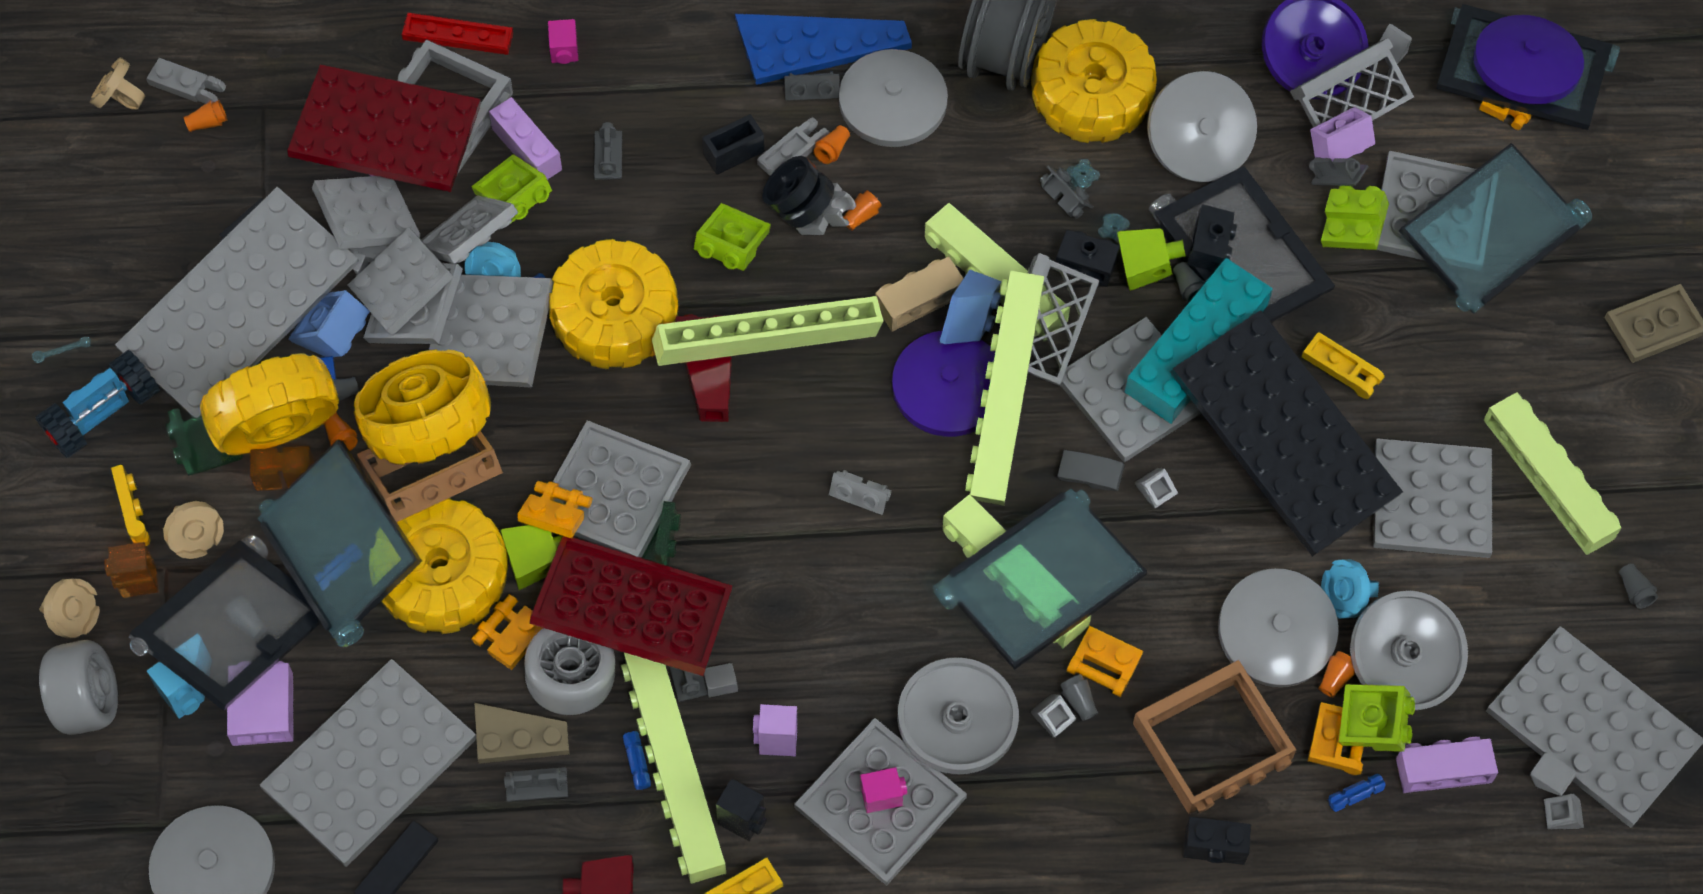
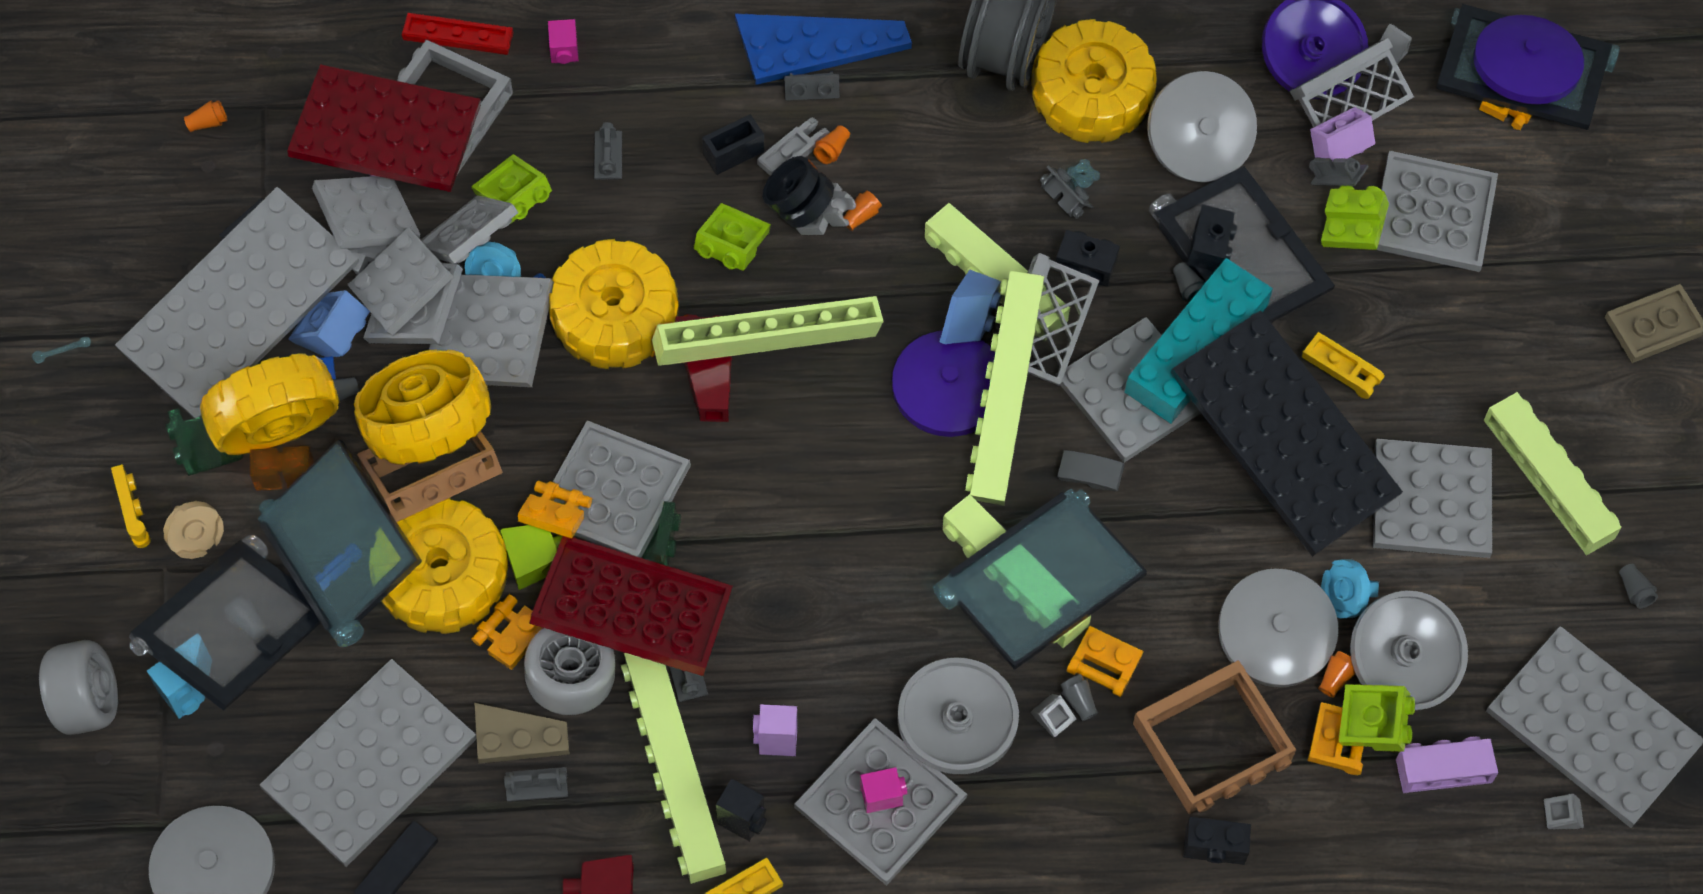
plate [35,350,160,458] -> none
tan tile [39,578,100,638] -> none
tan tile [90,57,145,110] -> none
clear orange piece [104,542,159,598] -> none
light grey hinge [146,58,226,104] -> none
lavender brick [227,661,293,746] -> none
orange cone [324,412,358,451] -> none
lavender brick [489,97,562,180] -> none
blue axle [623,731,651,790] -> none
light grey slope [704,663,738,697] -> none
light grey hinge [829,470,892,515] -> none
light grey dish [839,49,948,147] -> none
tan brick [876,256,964,332] -> none
clear light blue plate [1098,213,1130,242] -> none
lime torso [1117,228,1186,291] -> none
light grey slope [1135,468,1178,508] -> none
blue axle [1327,774,1386,812] -> none
clear light blue door [1399,143,1592,314] -> none
light grey slope [1531,752,1577,796] -> none

